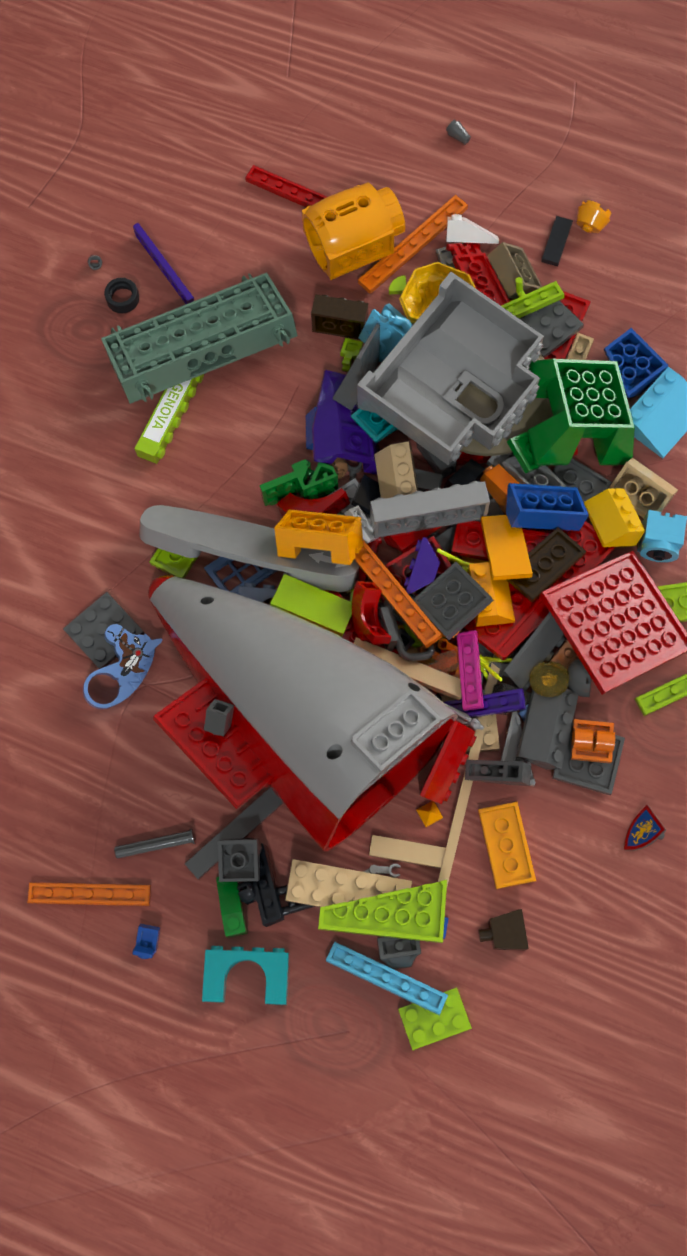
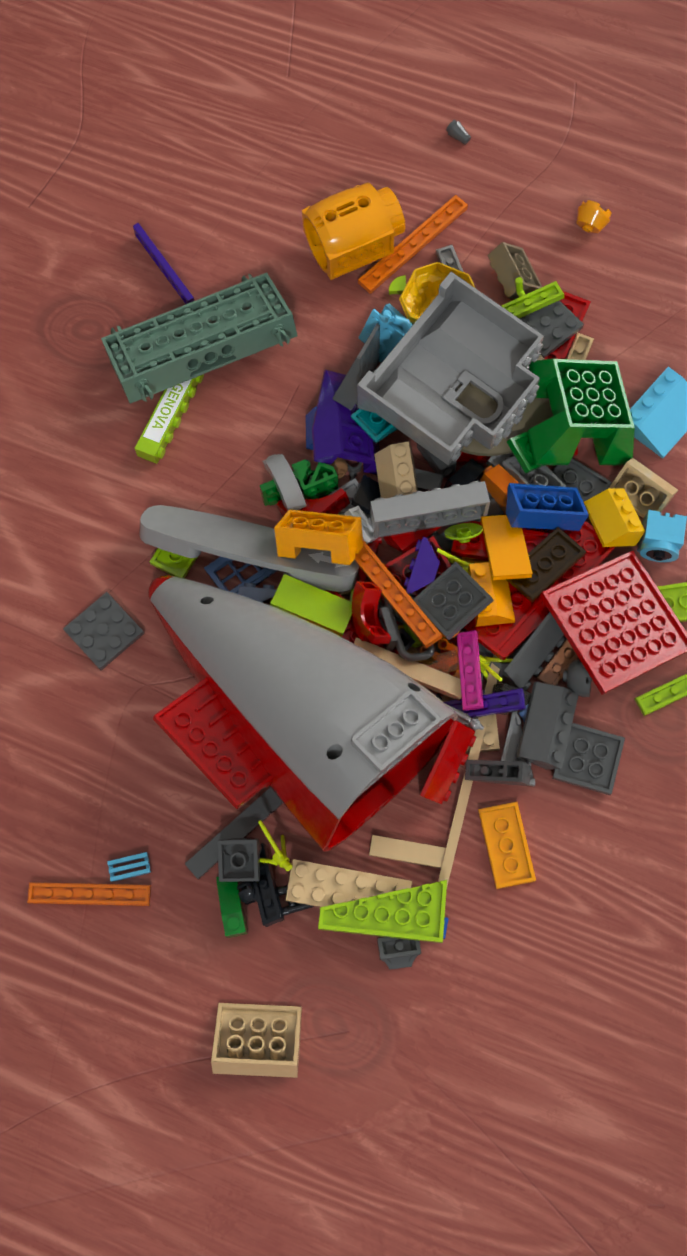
medium blue animal [83,624,163,709] -> none
dark grey hinge [87,255,102,270] -> none
black tyre [104,278,139,313] -> none
dark grey axle [114,828,195,858] -> none
blue bracket [132,924,161,959] -> none
teal arch [202,946,290,1005] -> none
dark grey brick [204,699,234,736] -> none
red tile [245,165,327,207] -> none
dark brown brick [311,294,368,340] -> none
medium azure tile [326,942,448,1016] -> none
lime plate [340,338,363,372] -> none
light grey piece [364,863,400,878] -> none
lime plate [398,988,472,1050] -> none
light orange slope [416,801,443,827] -> none
white slope [446,214,499,244] -> none
red hinge [446,243,510,306] -> none
dark brown torso [478,909,529,951] -> none
clear yellow tile [530,662,569,697] -> none
black tile [541,216,573,267] -> none
orange plate [571,719,615,764] -> none
blue wedge [604,328,668,398] -> none
shield [624,805,666,851] -> none
none -> medium azure tile [107,852,151,882]
none -> tan slope [211,1003,302,1078]
none -> neon yellow plant [258,820,293,871]
none -> light grey arch [262,454,307,511]
none -> lime dish [444,523,483,543]

